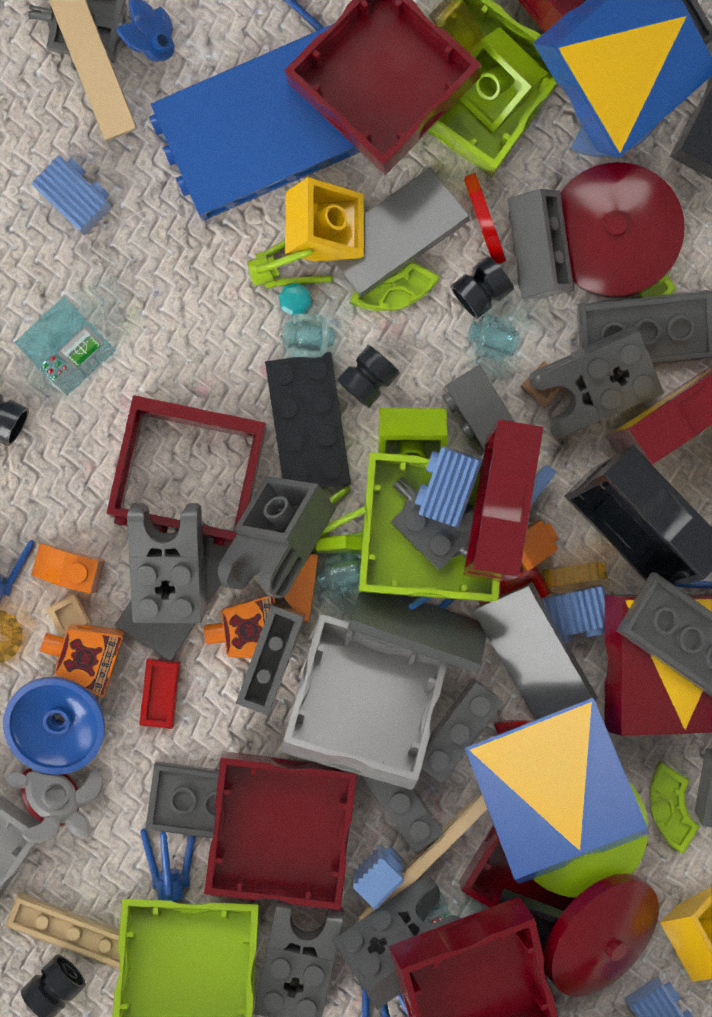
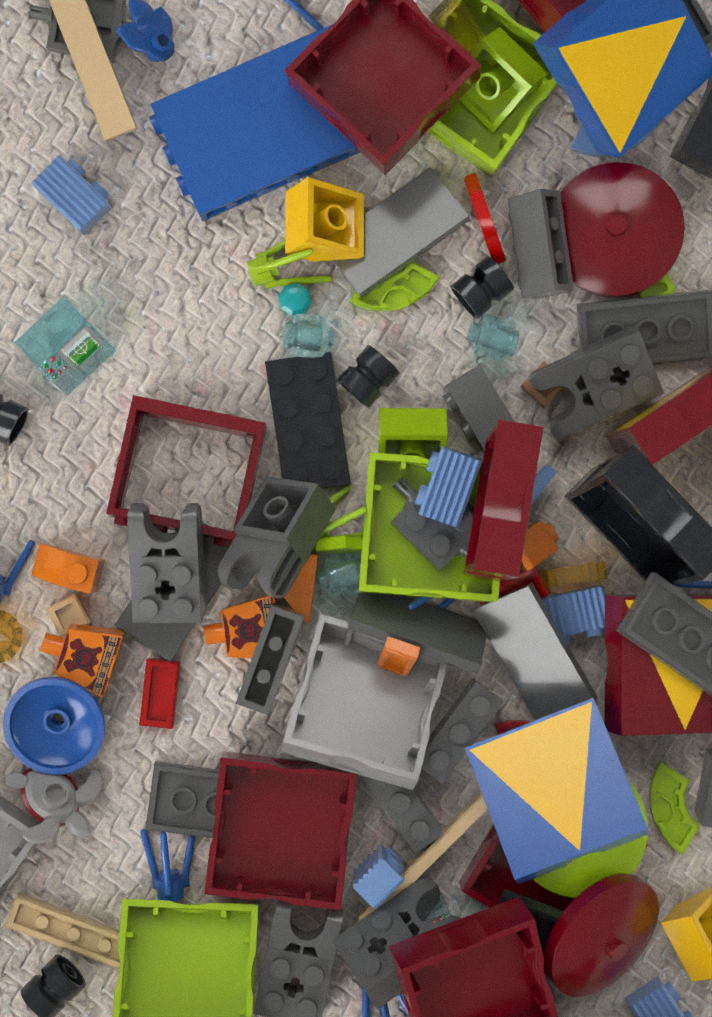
none -> orange tile [376,637,420,677]

